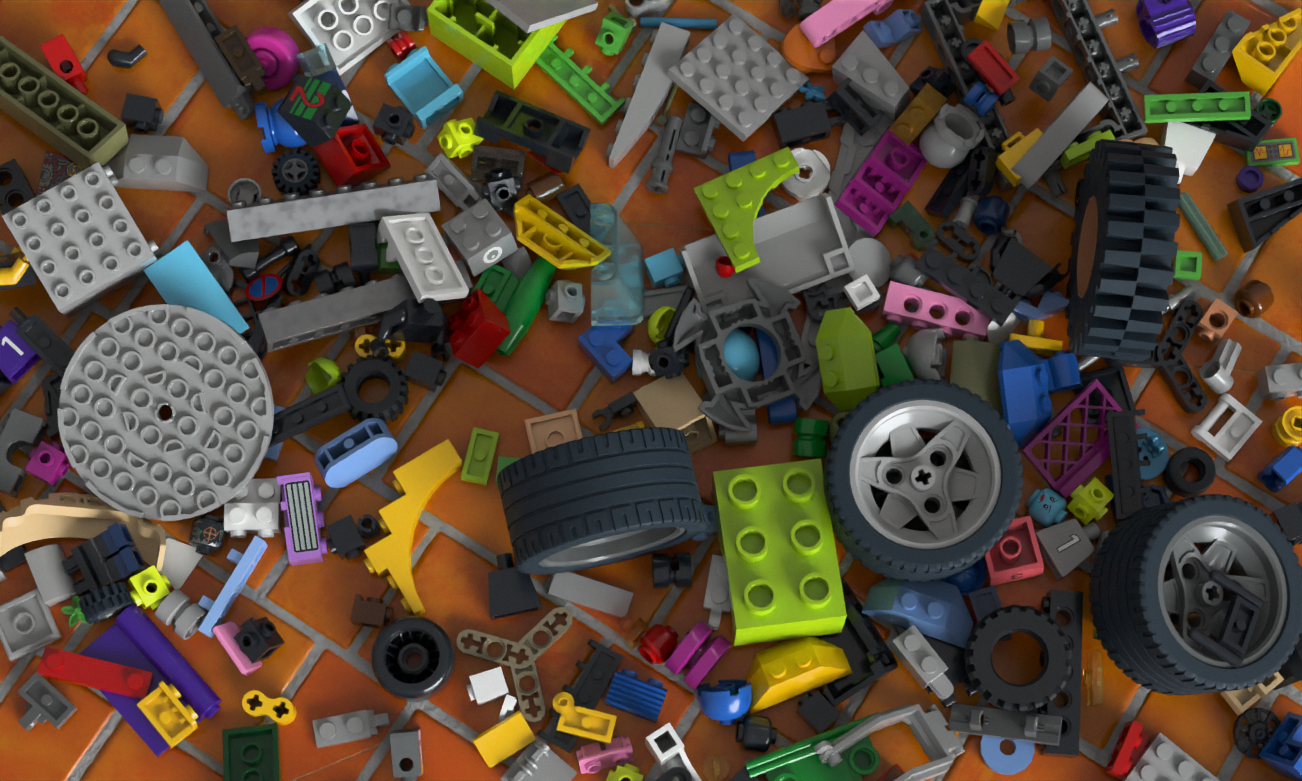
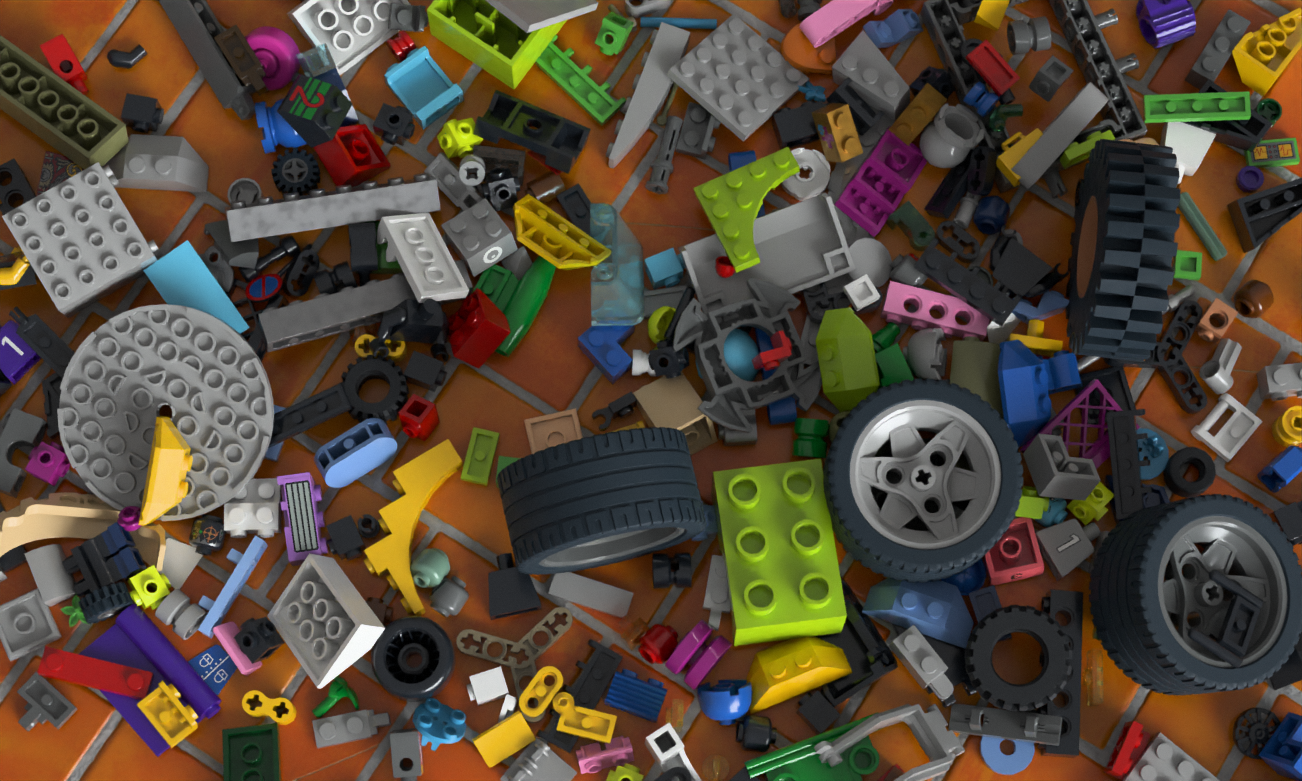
lime hair [305,357,343,395] -> none
light grey brick [545,280,585,324] -> none
tan brick [1220,671,1284,715] -> none
none -> magenta plate [117,506,142,531]
none -> yellow wedge [138,416,193,526]
none -> blue sticker [188,645,237,695]
none -> white slope [267,553,385,688]
none -> green plant [312,675,359,718]
none -> red brick [398,394,440,441]
none -> sand green head [410,548,450,588]
none -> dark azure plate [412,698,466,751]
none -> dark grey head [429,576,469,618]
none -> light grey wheel [459,154,485,186]
none -> yellow plate [519,666,563,717]
none -> clear yellow plate [666,699,684,733]
none -> red bracket [752,330,792,371]
none -> pearl gold brick [811,103,863,163]
none -> clear green arm [989,104,1023,132]
none -> lime brick [1015,486,1049,520]
none -> light grey brick [1023,434,1101,501]

